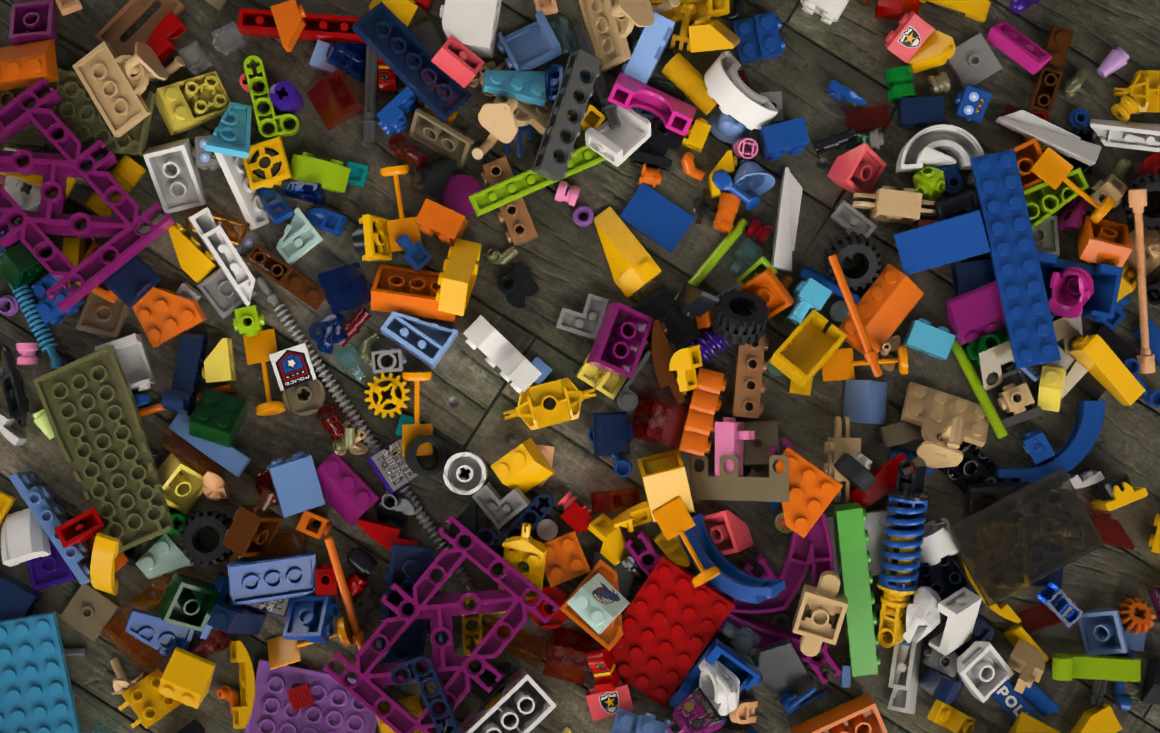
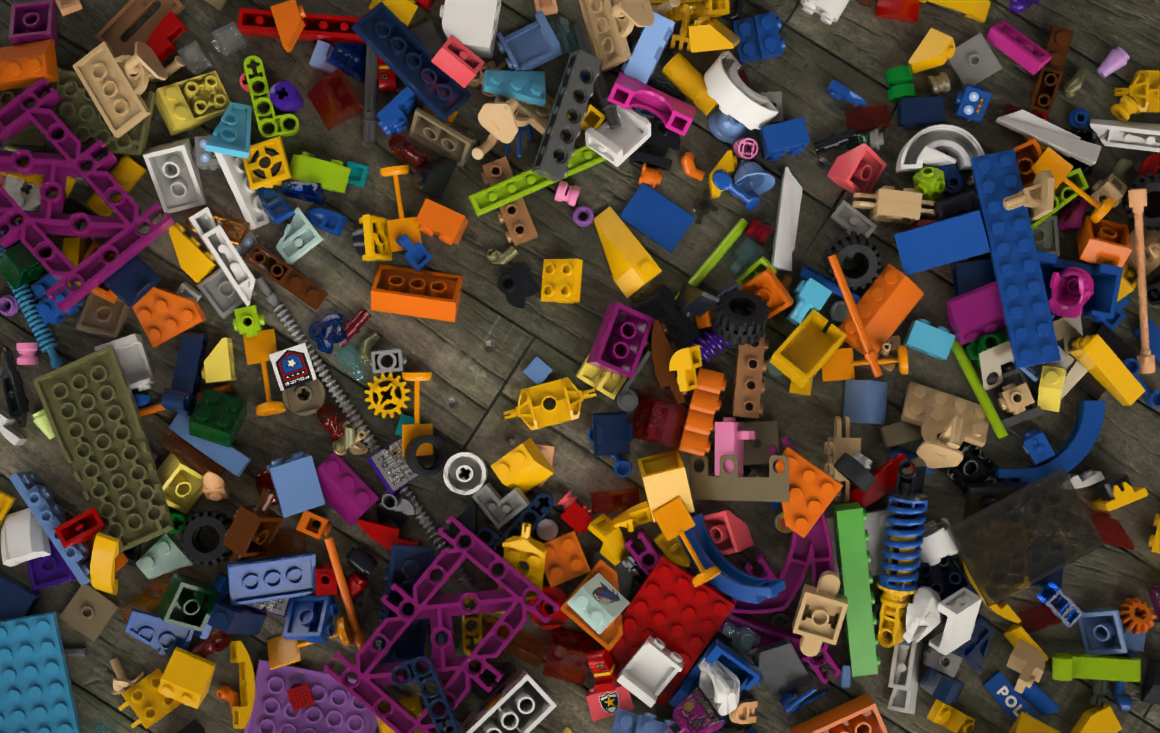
clear orange slope [101,615,165,676] -> none
clear blue plate [318,262,371,315] -> none
light blue wedge [380,311,458,369] -> none
yellow piece [436,238,482,316] -> none
magenta tile [442,174,482,216] -> none
white brick [463,315,542,393] -> none
blue plate [545,64,565,104] -> none
light grey plate [556,293,609,340] -> none
yellow brick [681,117,711,153] -> none
orange piece [712,192,741,233] -> none
coral brick [884,10,934,64] -> none
white slope [957,641,1014,703] -> none
none -> yellow plate [541,259,583,304]
none -> white panel [617,636,684,708]
none -> tan piece [1003,170,1055,220]

